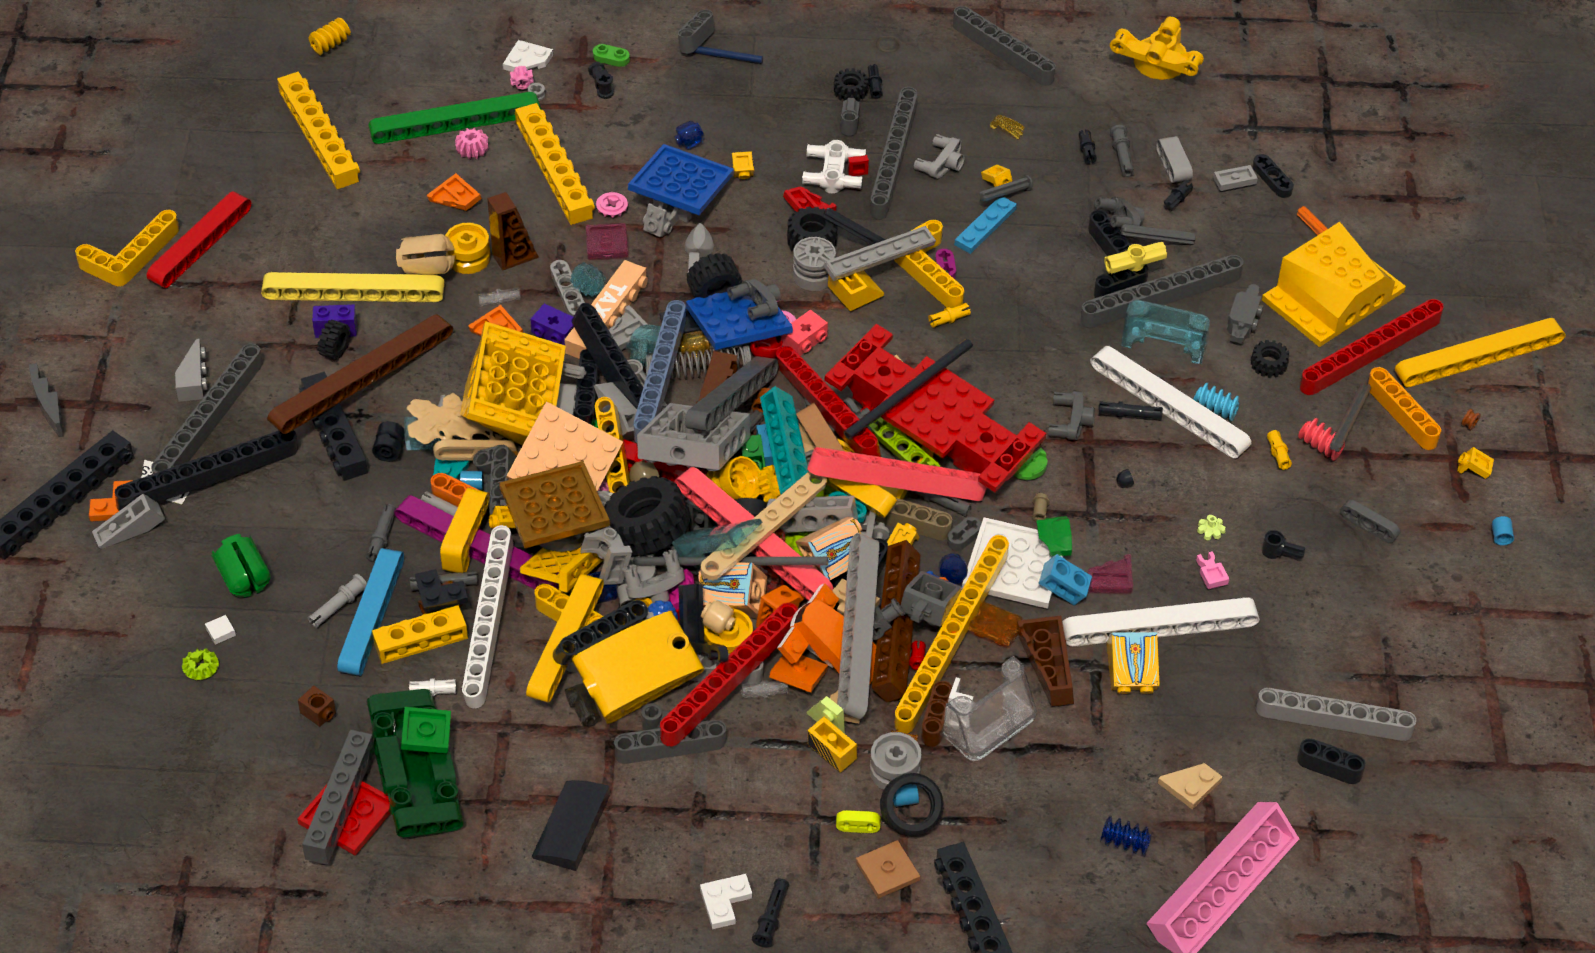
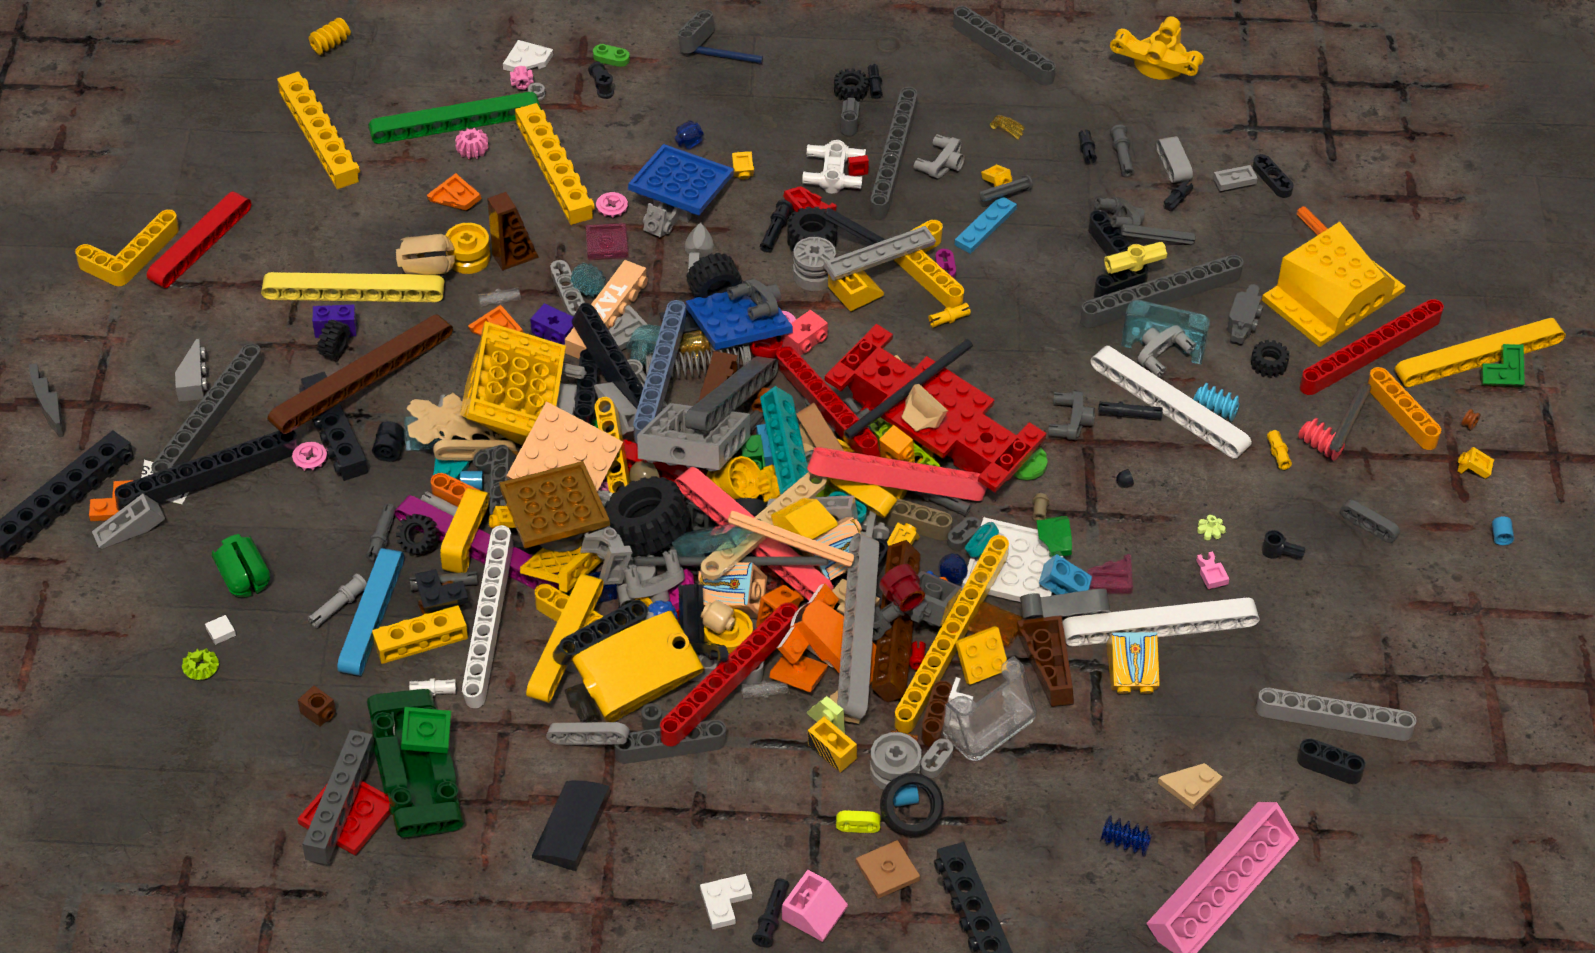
none -> bright pink gear [292,442,327,471]
none -> black tyre [396,514,439,554]
none -> light grey beam [546,722,630,745]
none -> light nougat axle [728,511,854,567]
none -> black pin [760,200,793,253]
none -> yellow slope [771,498,838,540]
none -> bright pink slope [782,870,848,942]
none -> light orange brick [879,425,915,463]
none -> dark red piece [879,564,925,612]
none -> tan slope [901,384,948,431]
none -> light grey beam [920,739,953,778]
none -> yellow plate [955,626,1009,685]
none -> teal plate [965,522,999,558]
none -> dark grey beam [1020,588,1110,621]
none -> light grey connector [1137,325,1197,377]
none -> green plate [1481,344,1525,387]

